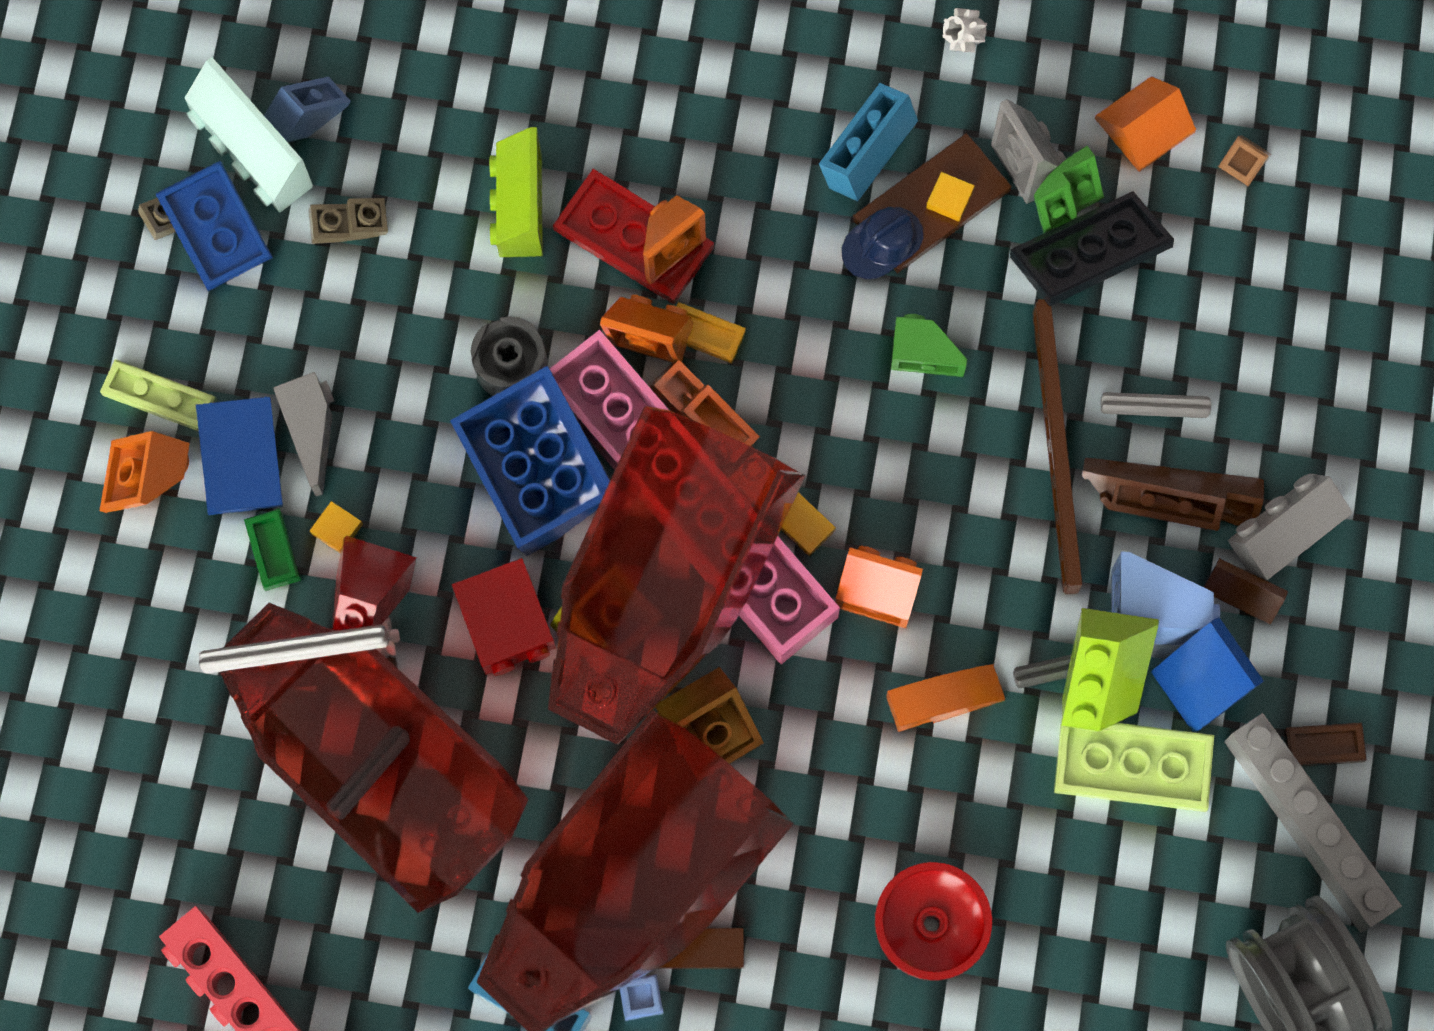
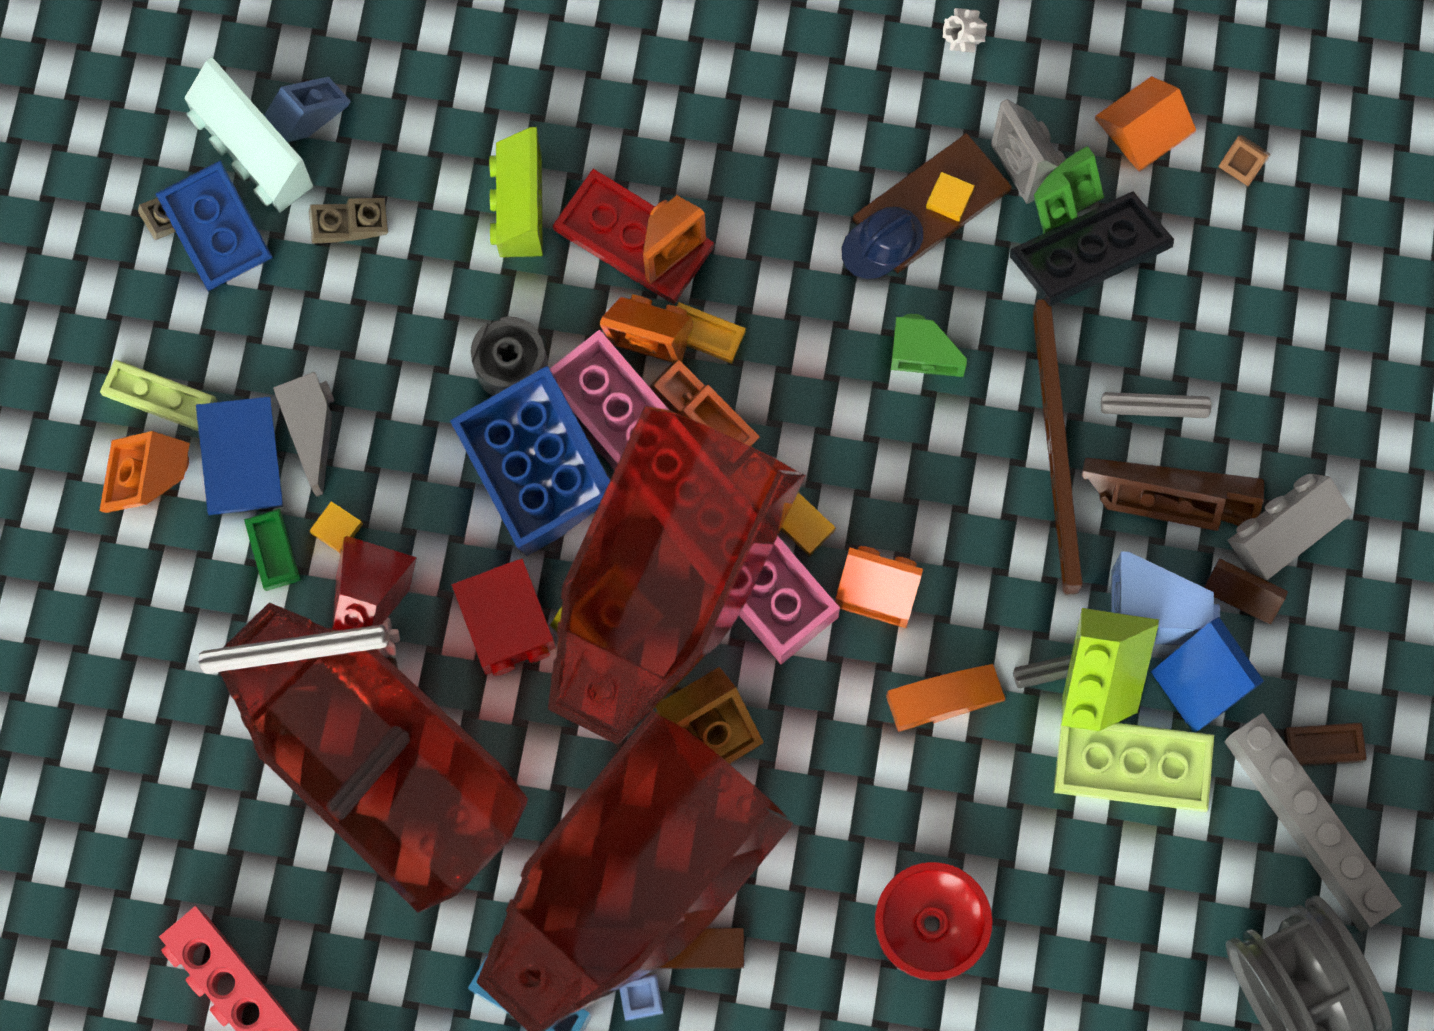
dark azure brick [819,83,918,201] -> none

